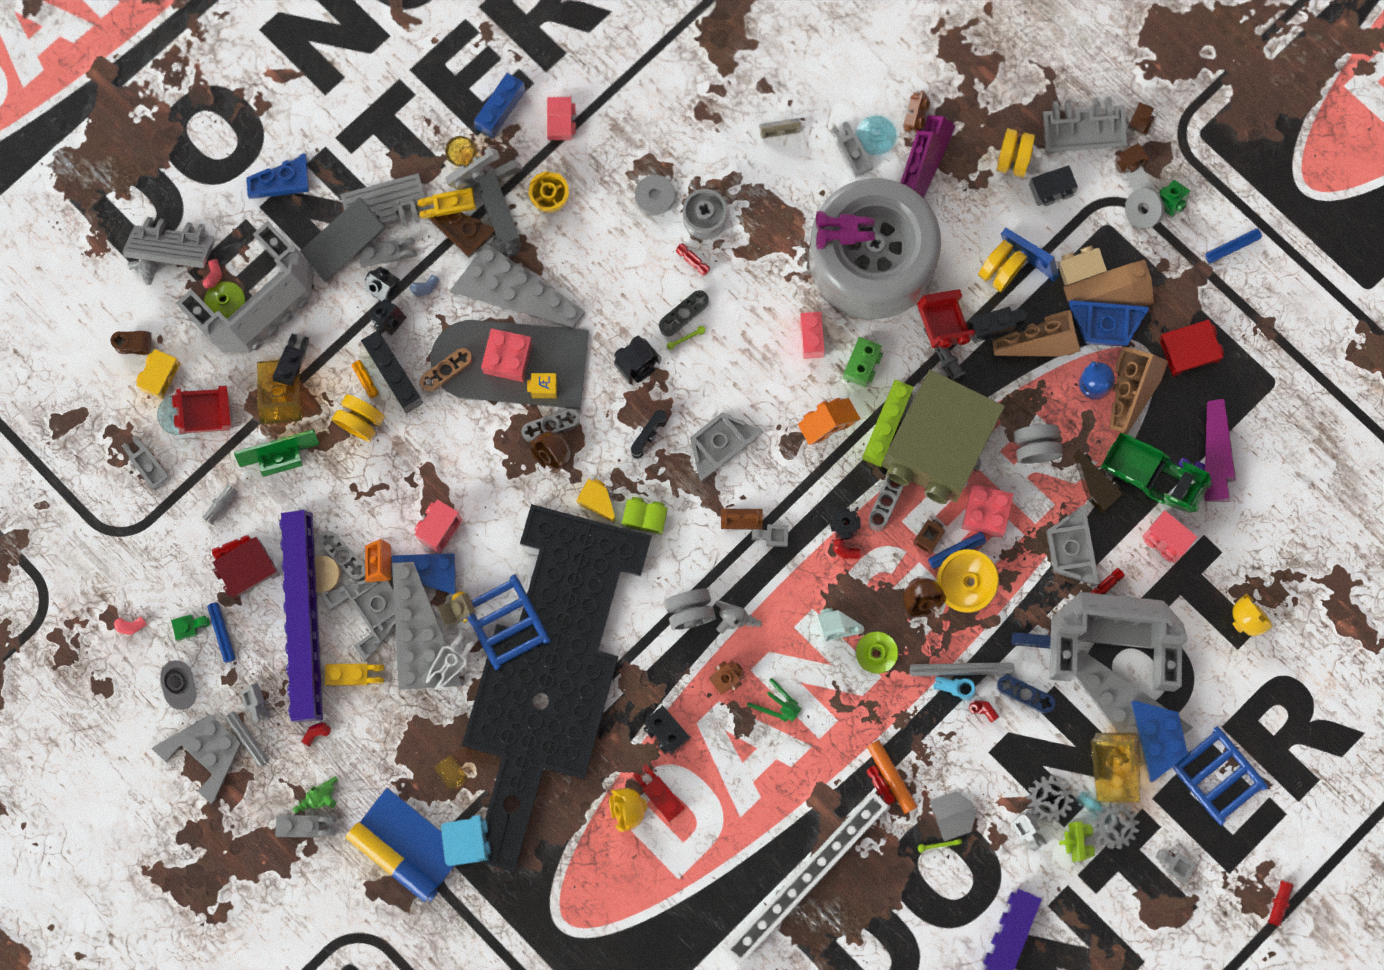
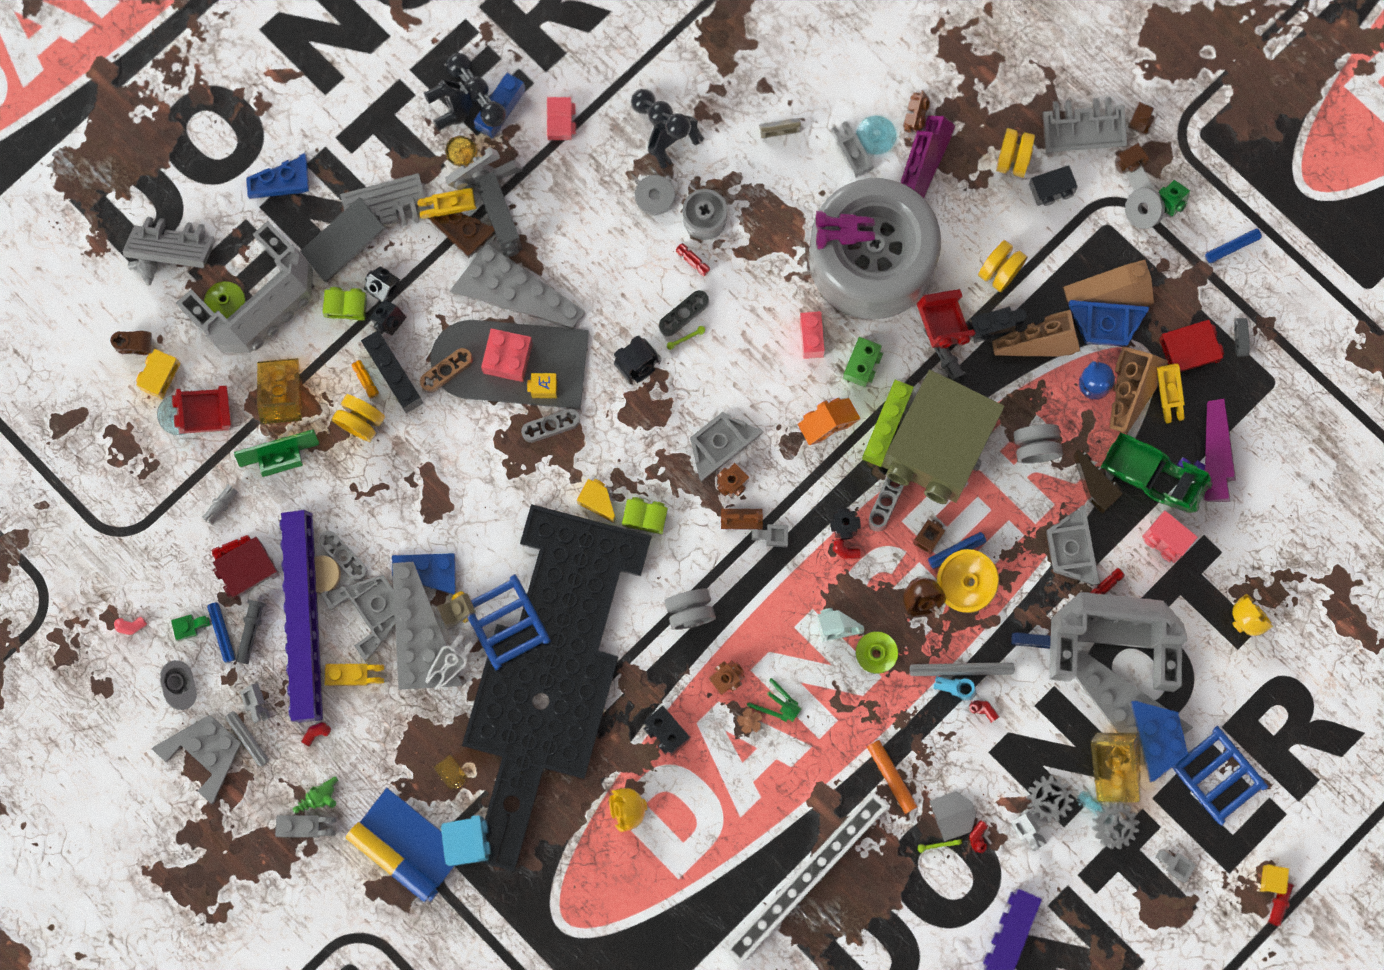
light grey hinge [121,435,171,491] -> none
coral arm [202,259,222,289] -> none
black hinge [272,334,309,386] -> none
light grey hinge [359,237,417,267] -> none
orange slope [365,539,392,583] -> none
sand blue arm [410,274,440,296] -> none
coral brick [414,499,463,554] -> none
yellow cylinder [528,171,569,213] -> none
reddish brown cylinder [529,431,571,473] -> none
black plate [631,409,667,459] -> none
red hinge [632,764,686,822] -> none
light grey piece [715,600,762,634] -> none
red axle [866,765,895,805] -> none
coral brick [961,484,1013,538] -> none
dark blue beam [996,675,1055,714] -> none
blue wing [1001,227,1059,282] -> none
tan brick [1057,245,1107,285] -> none
lime hips [1059,821,1095,862] -> none
none -> dark grey pin [235,599,266,665]
none -> lime brick [322,287,367,320]
none -> black connector [423,53,506,131]
none -> black connector [630,89,704,169]
none -> dark orange brick [717,463,749,499]
none -> nougat plant [736,708,762,734]
none -> red arm [969,820,989,853]
none -> yellow hinge [1157,363,1184,423]
none -> dark grey beam [1234,318,1250,357]
none -> yellow panel [1260,865,1289,894]

